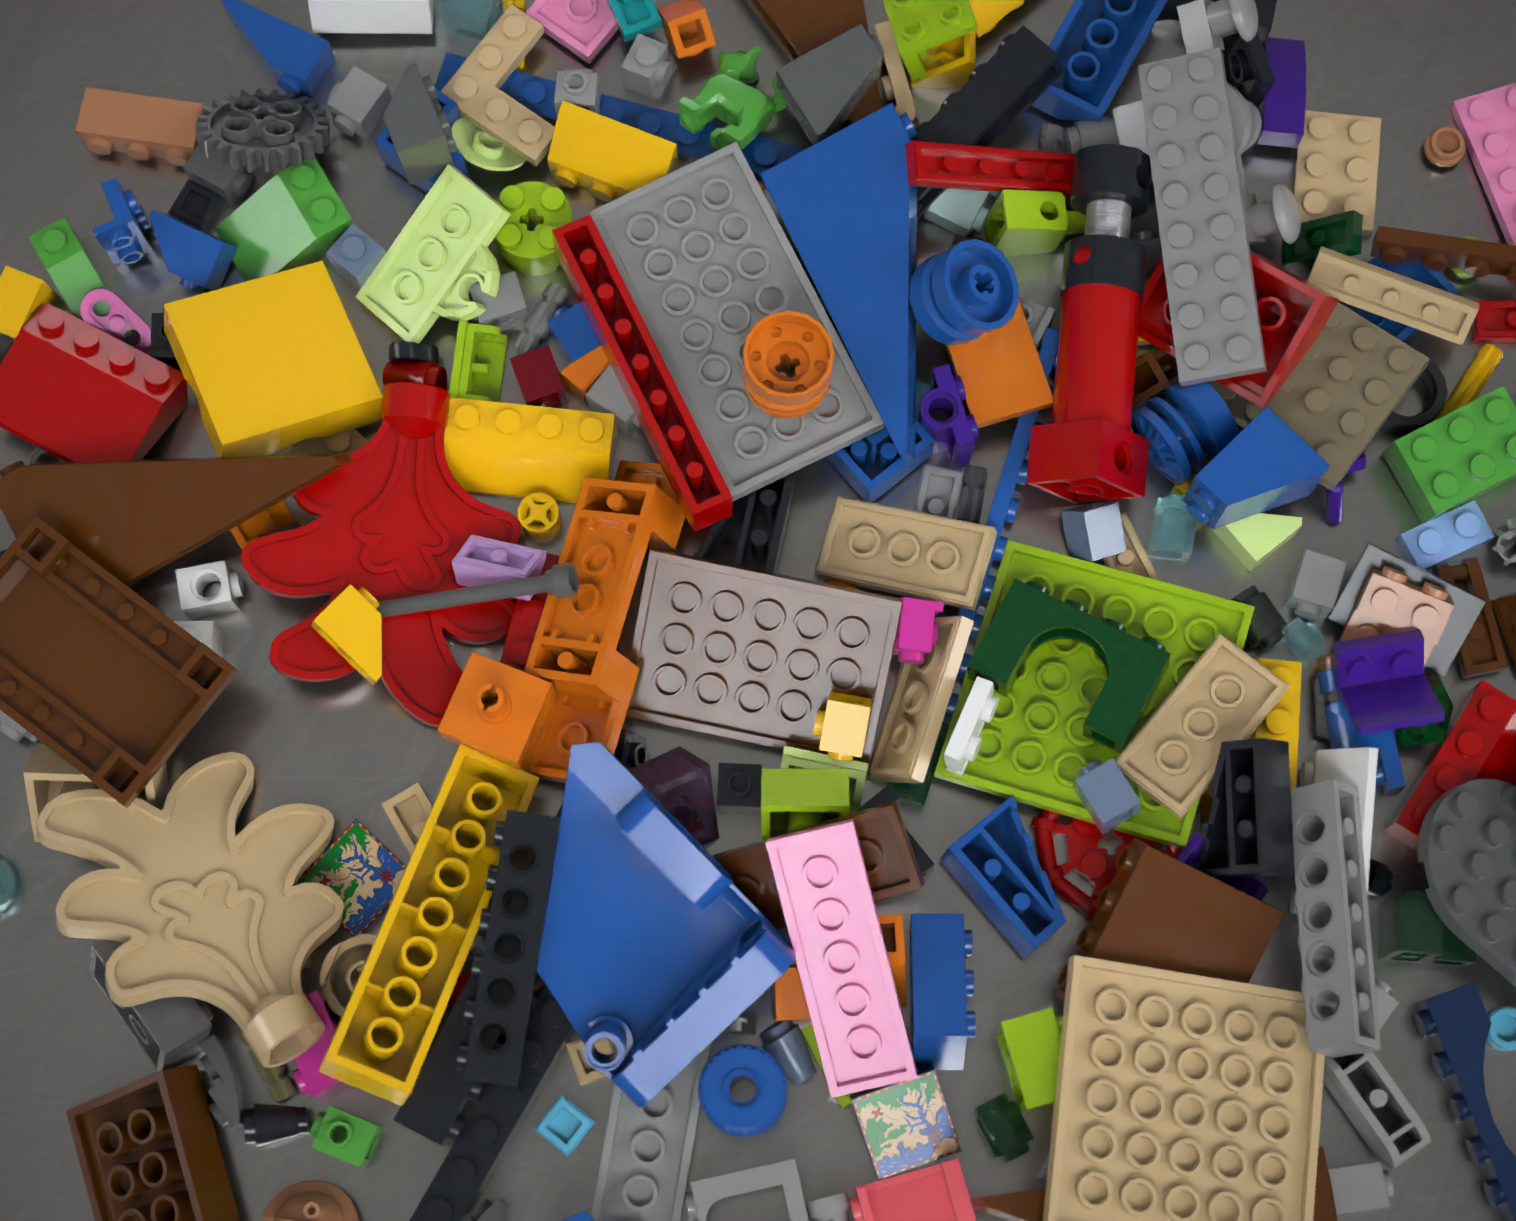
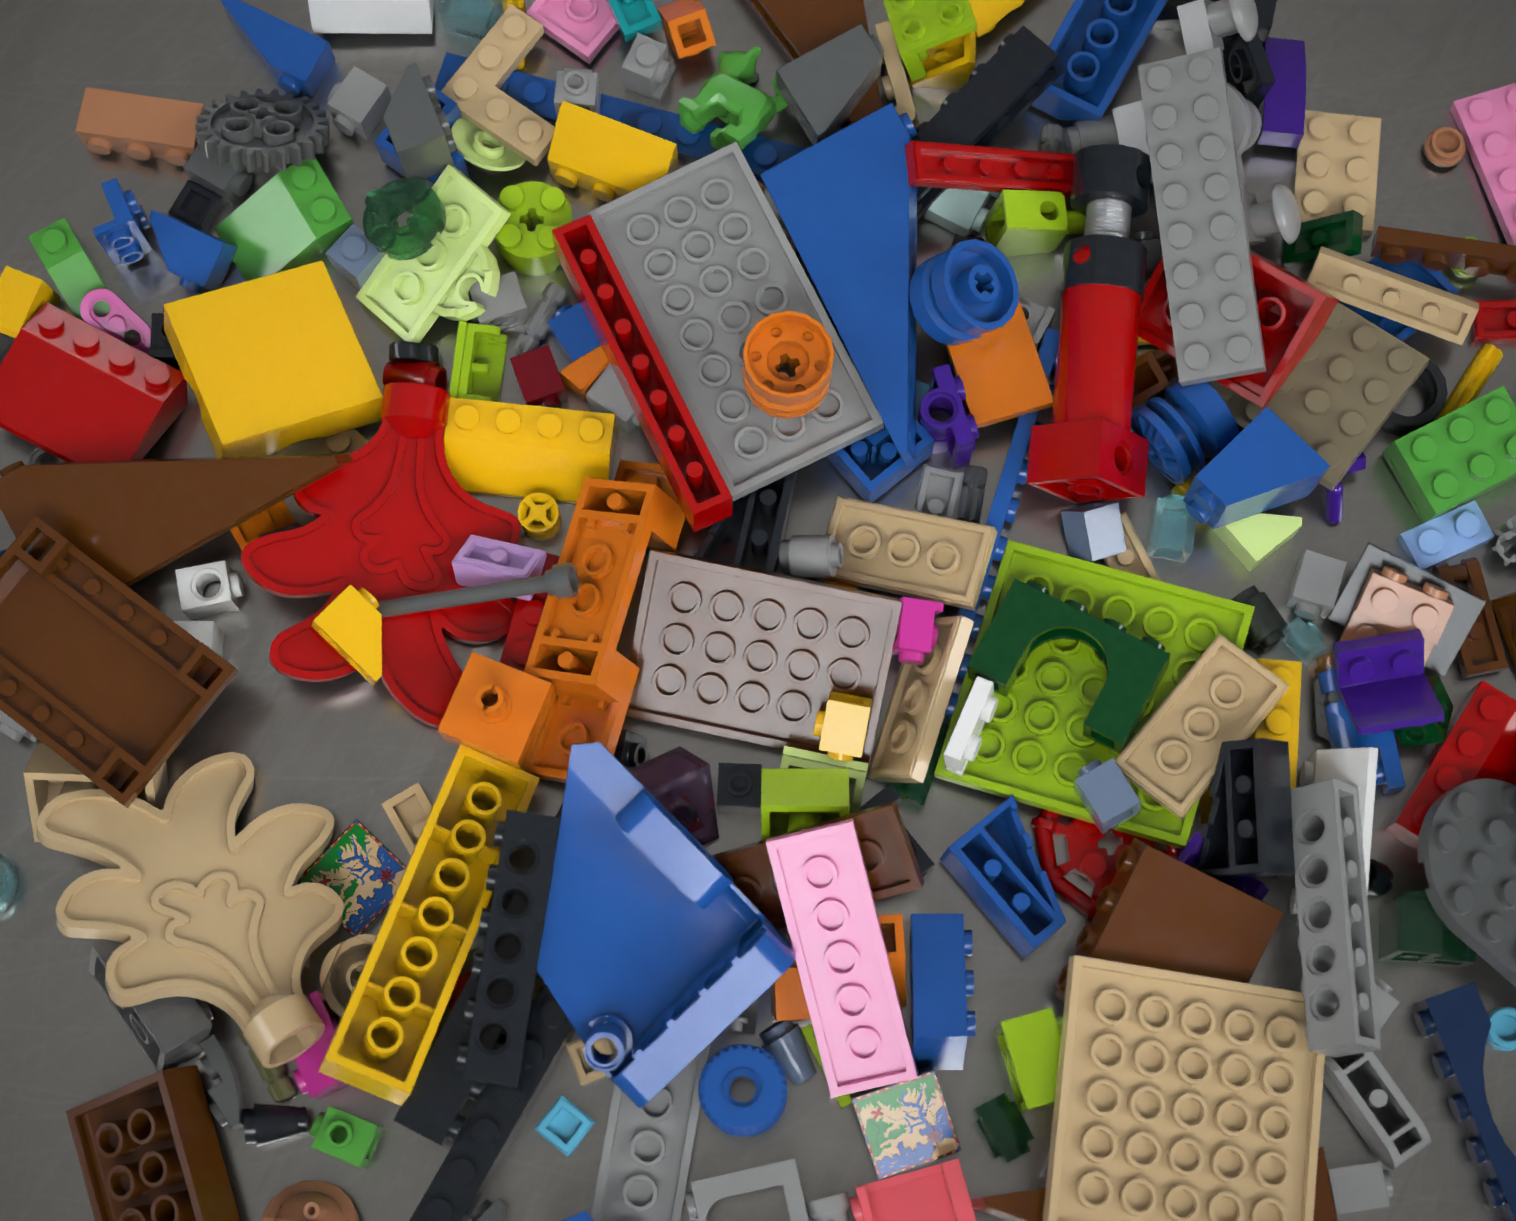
none -> clear green plate [363,177,446,260]
none -> light grey brick [779,534,844,577]

